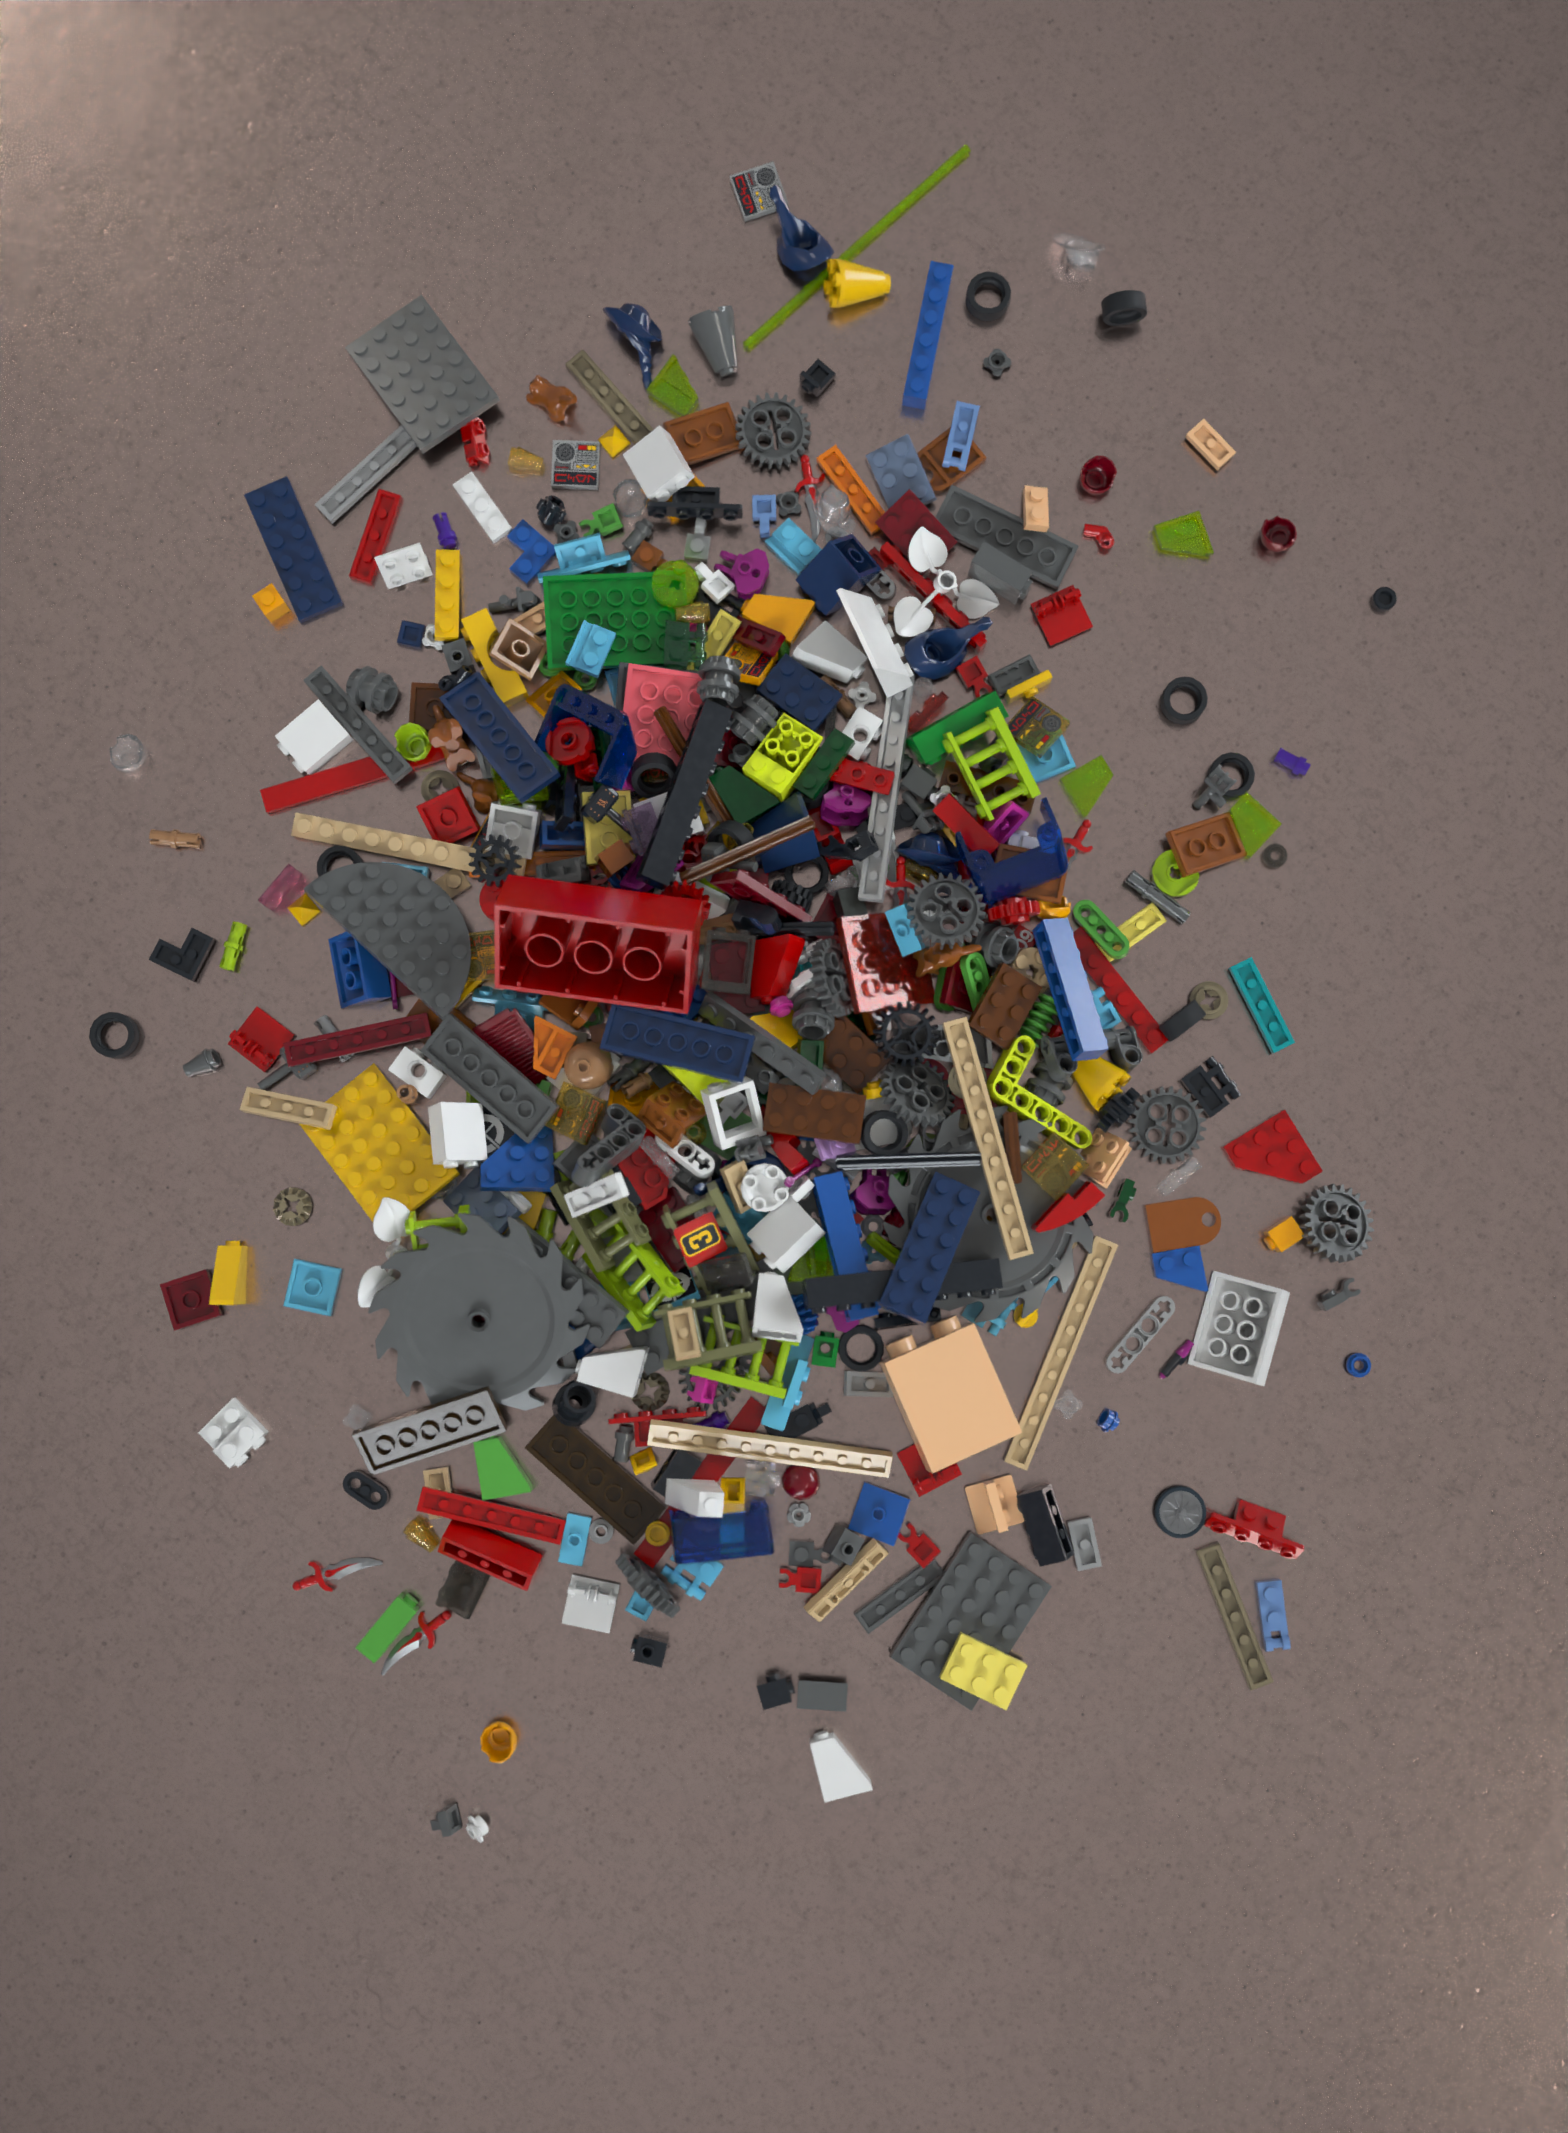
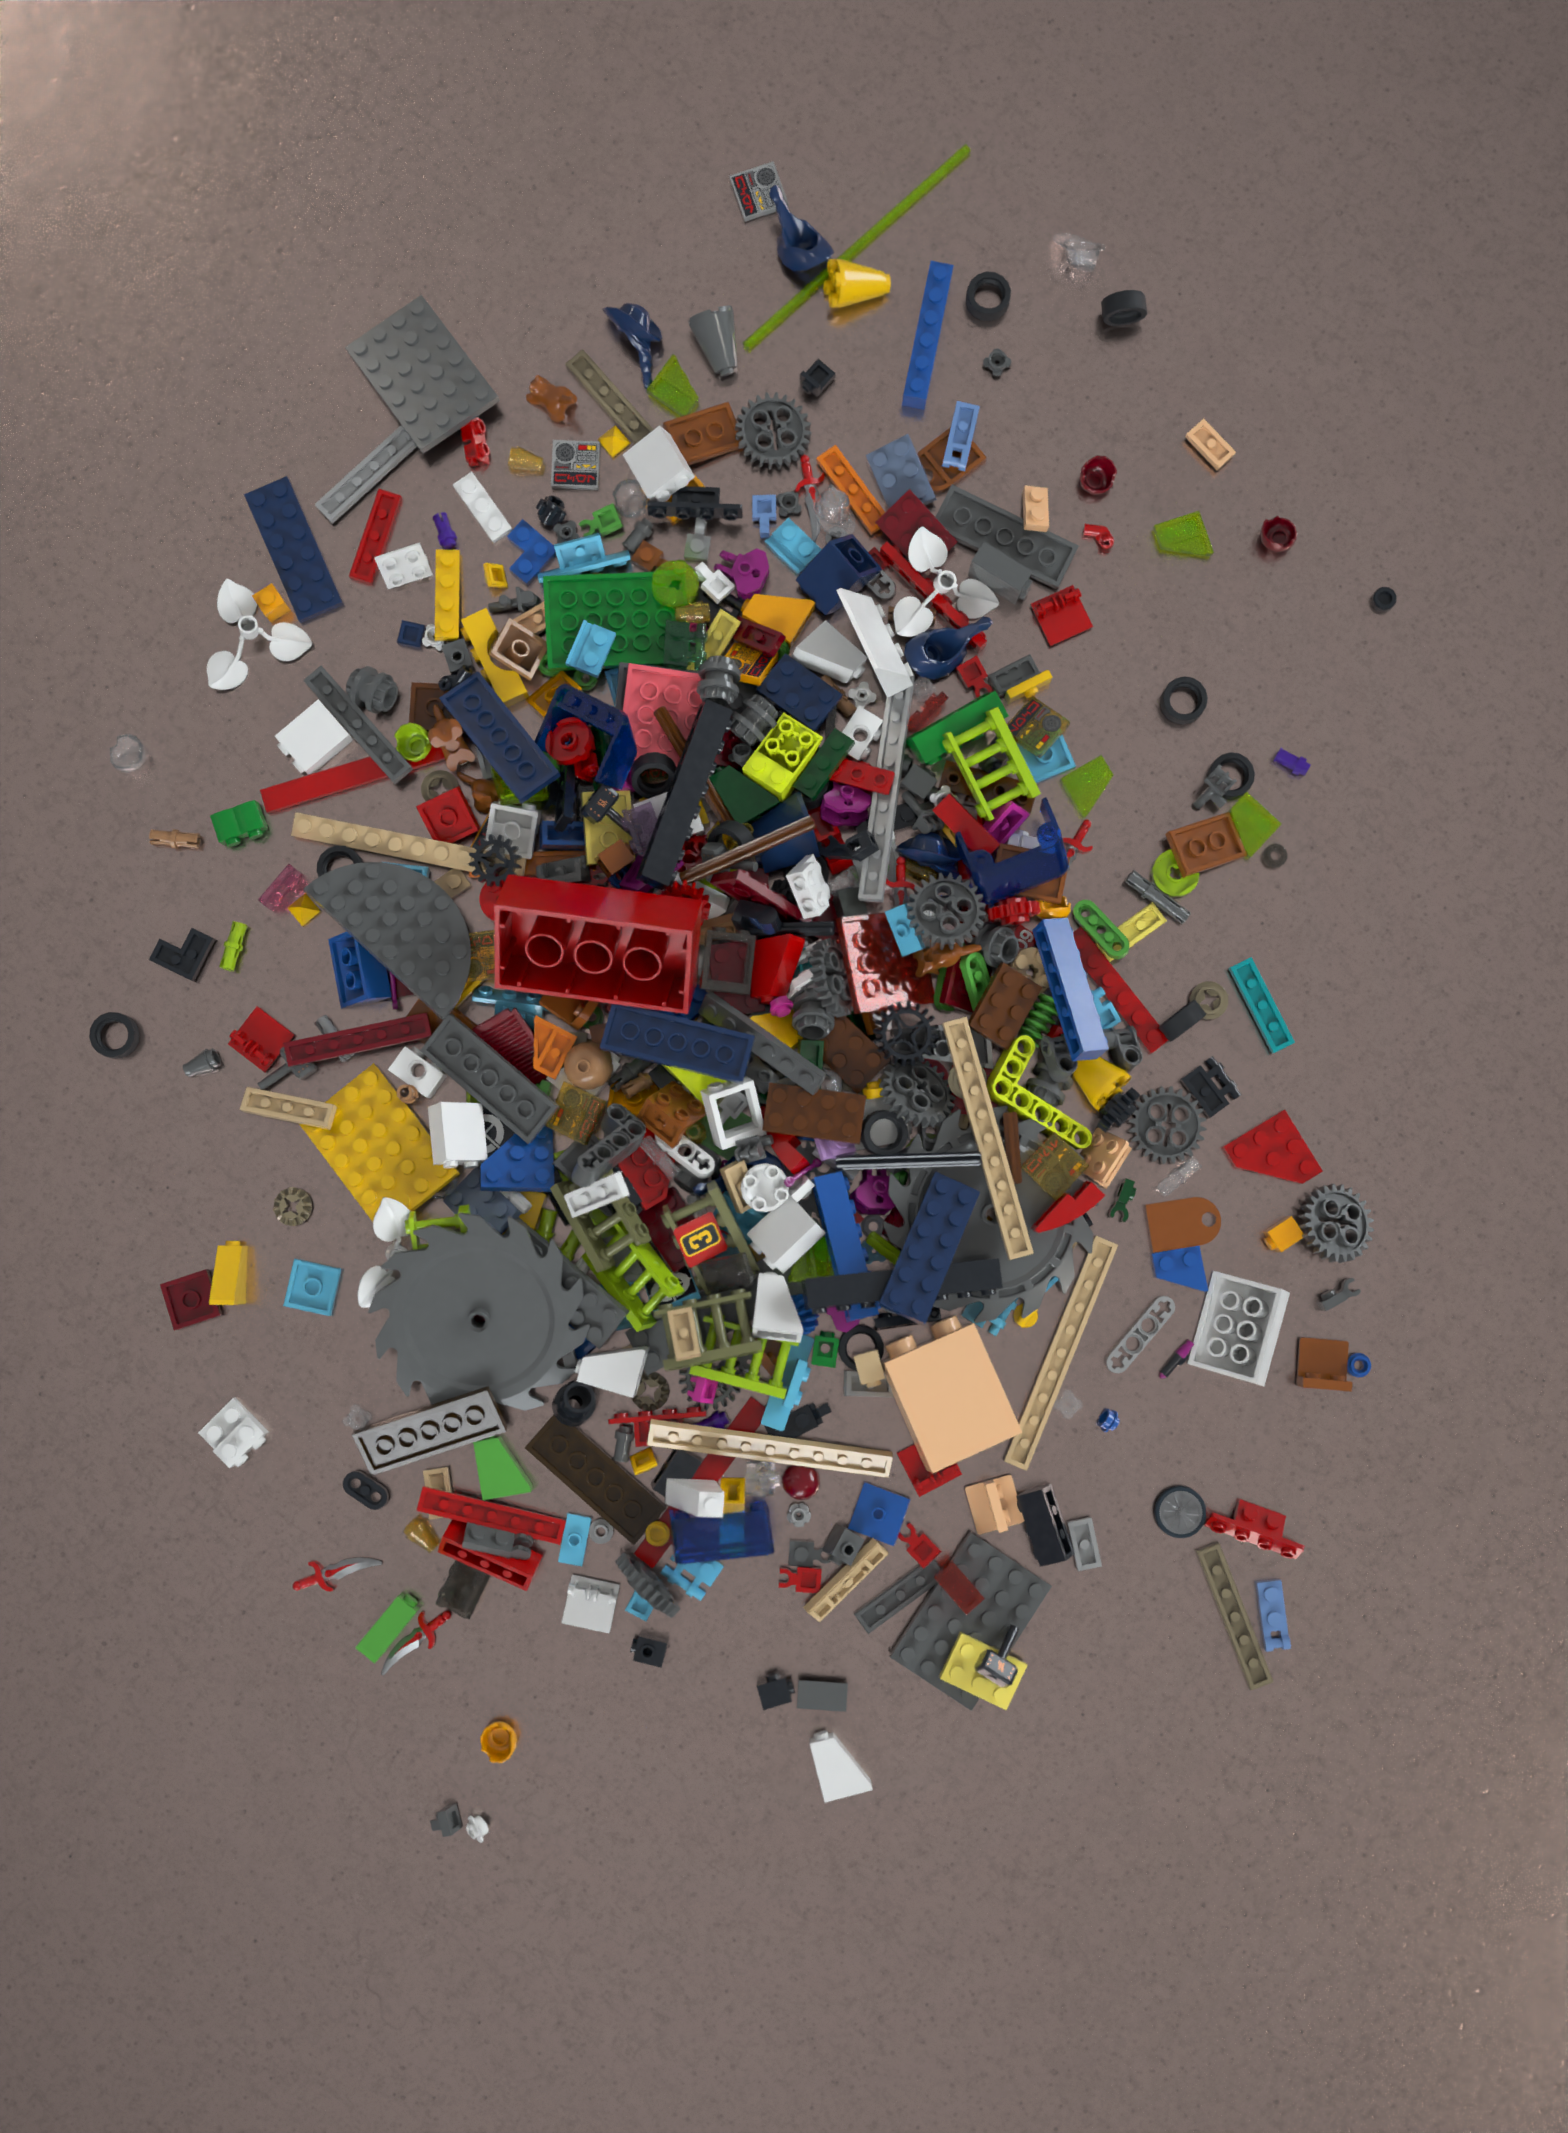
none -> white plant [207,579,312,690]
none -> green brick [210,800,268,847]
none -> dark grey hinge [462,1522,533,1560]
none -> yellow slope [483,563,508,588]
none -> white plate [786,854,831,919]
none -> tan brick [853,1349,885,1388]
none -> clear red plate [933,1560,985,1615]
none -> piece [975,1625,1019,1688]
none -> dark orange bracket [1296,1337,1352,1392]

